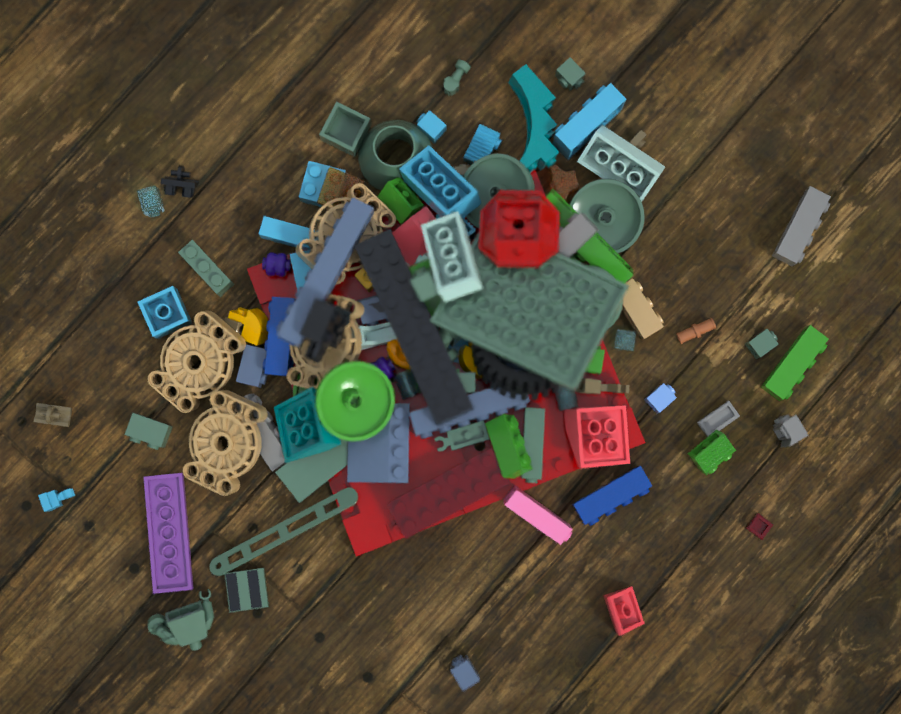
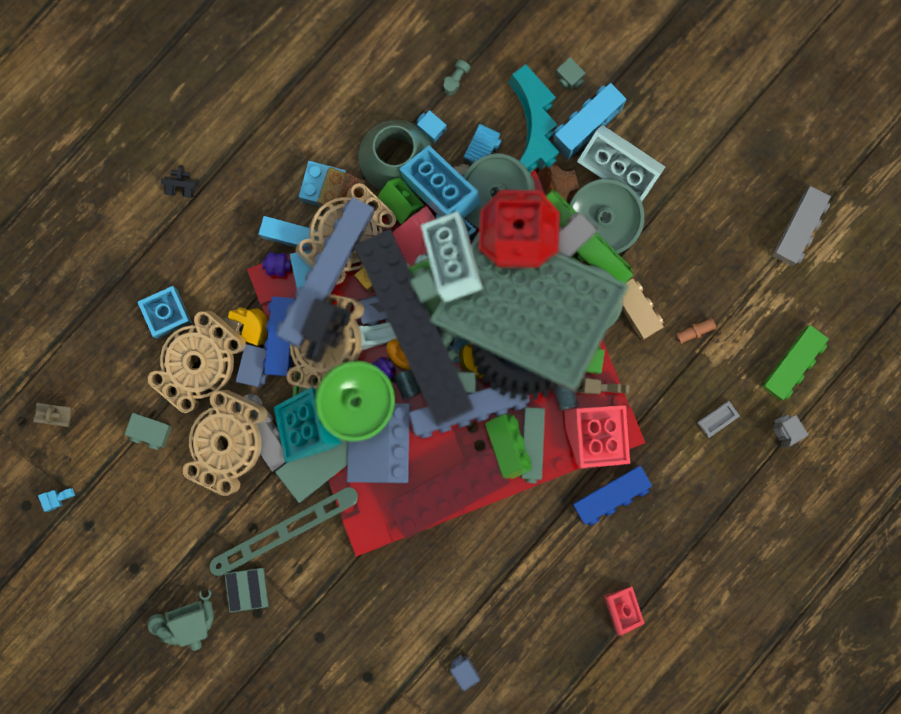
clear light blue brick [137,186,165,217] -> none
medium lavender plate [144,473,193,594] -> none
sand green brick [178,240,235,297] -> none
sand green piece [319,101,372,157] -> none
sand green plate [434,421,489,452] -> none
bright pink brick [503,485,573,545] -> none
clear light blue plate [614,329,636,351] -> none
dark tan plate [629,130,647,149] -> none
light blue brick [644,383,677,414] -> none
bright green brick [688,430,736,475] -> none
sand green brick [745,329,778,359] -> none
dark red tile [745,513,773,540] -> none

